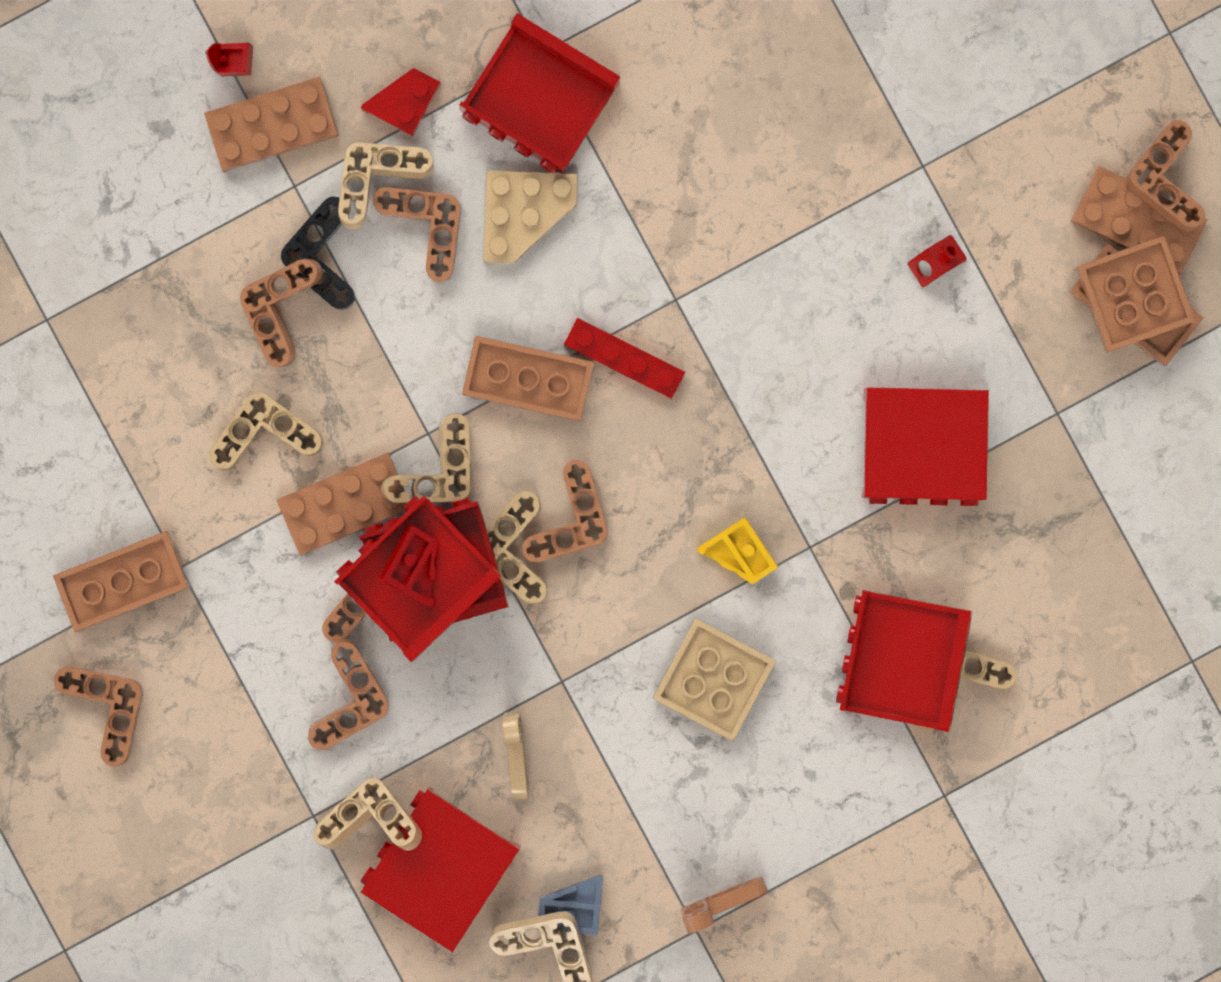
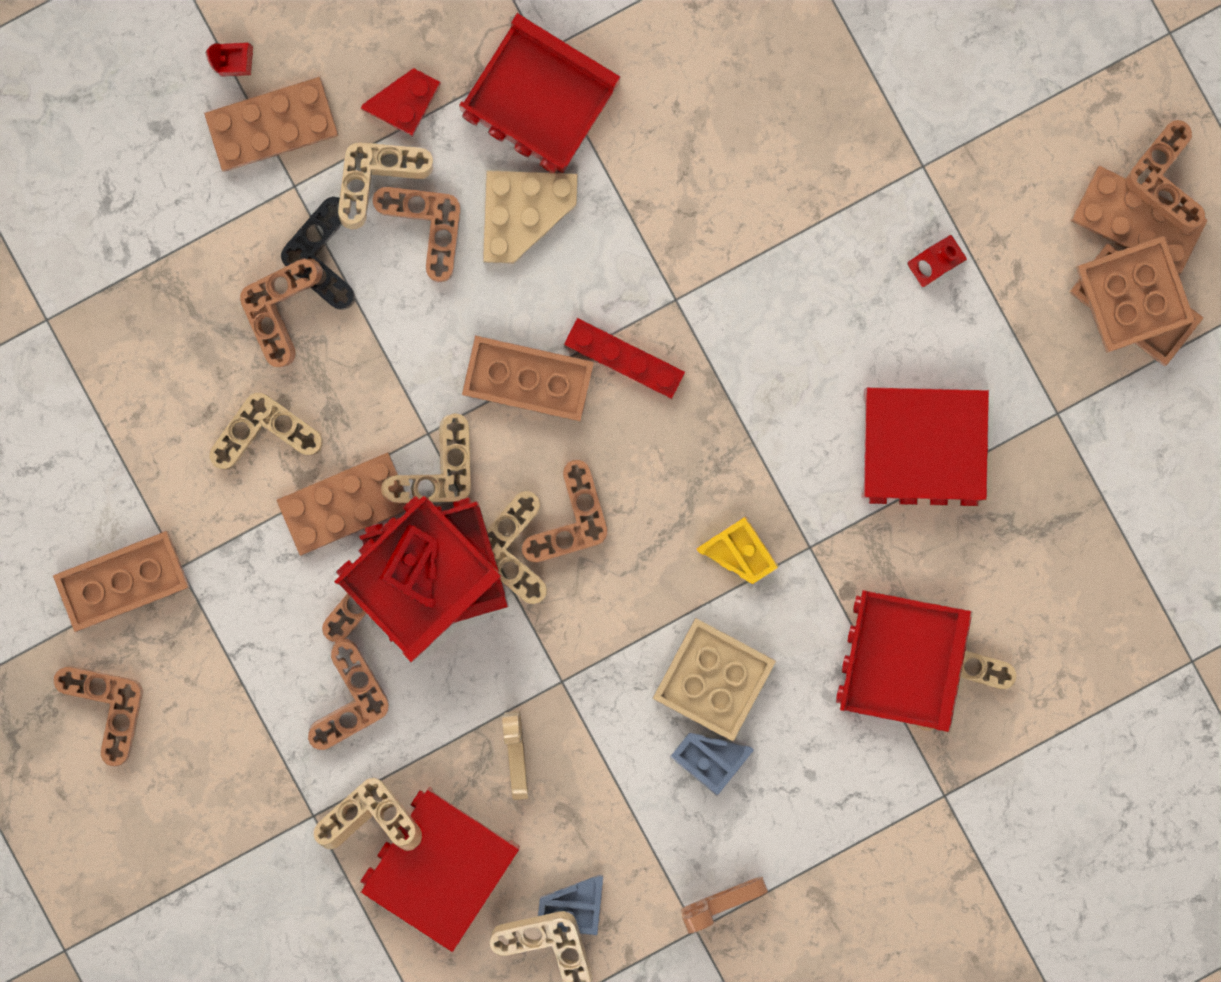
none -> sand blue wing [669,733,754,796]

